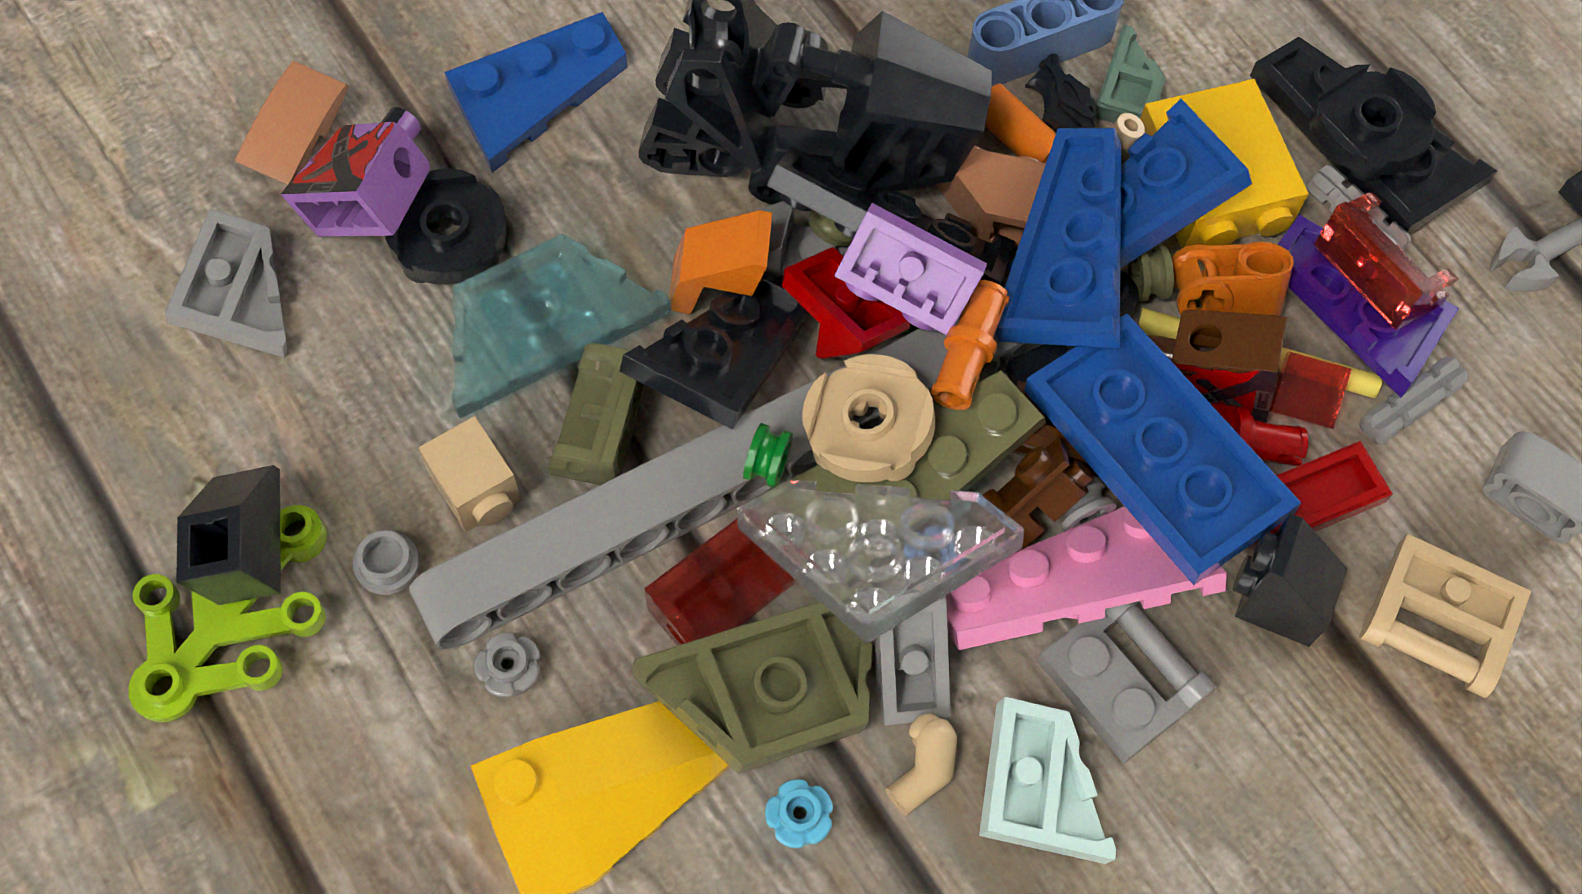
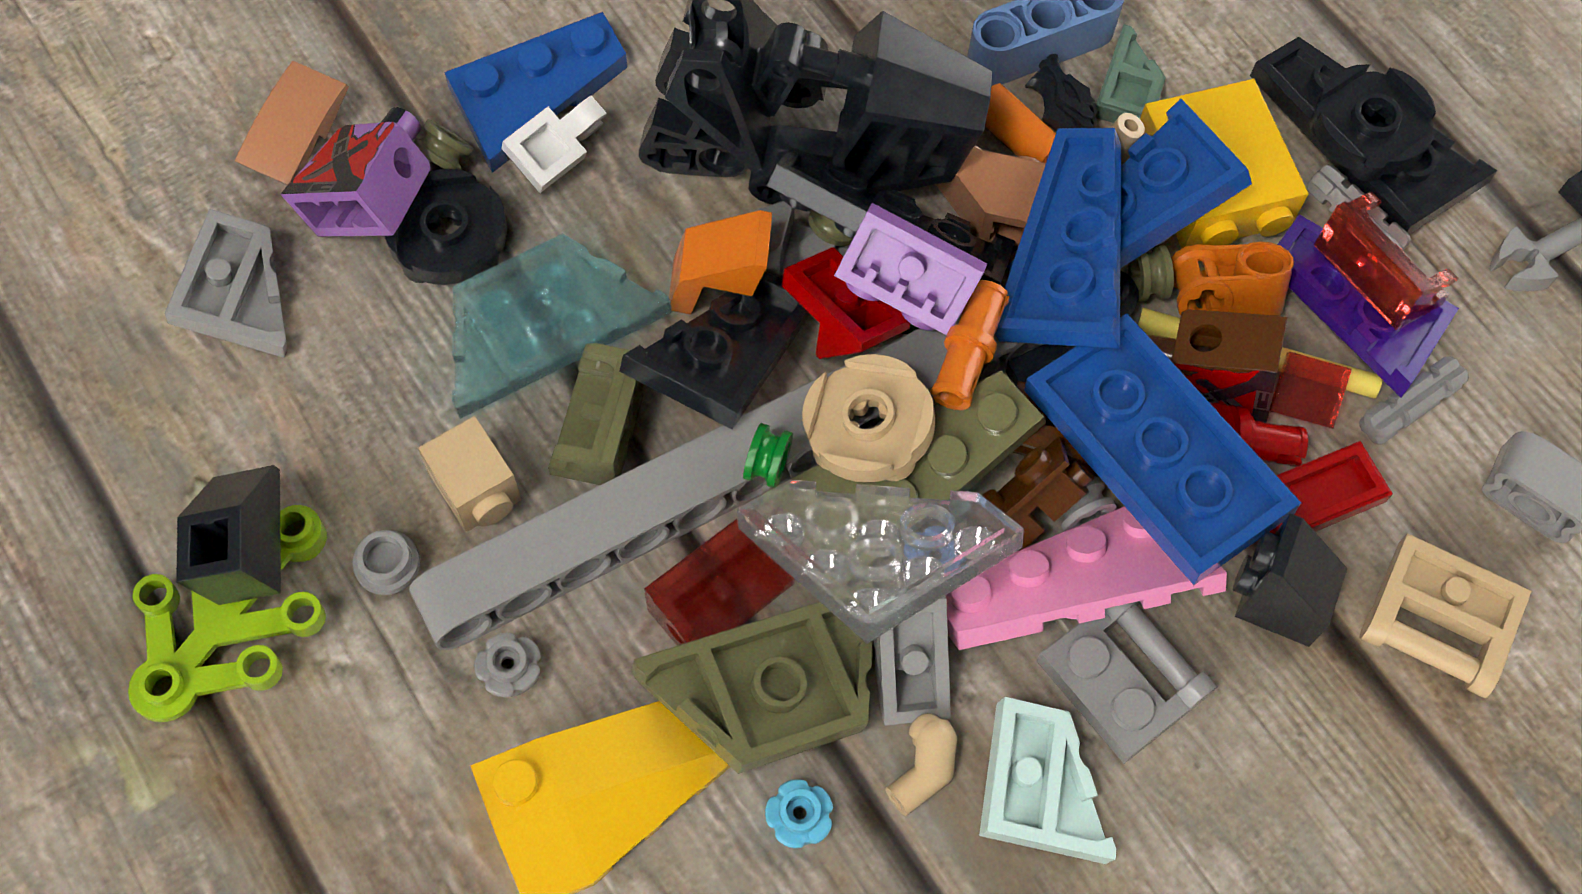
none -> olive bush [414,119,473,170]
none -> white plate [501,95,607,193]

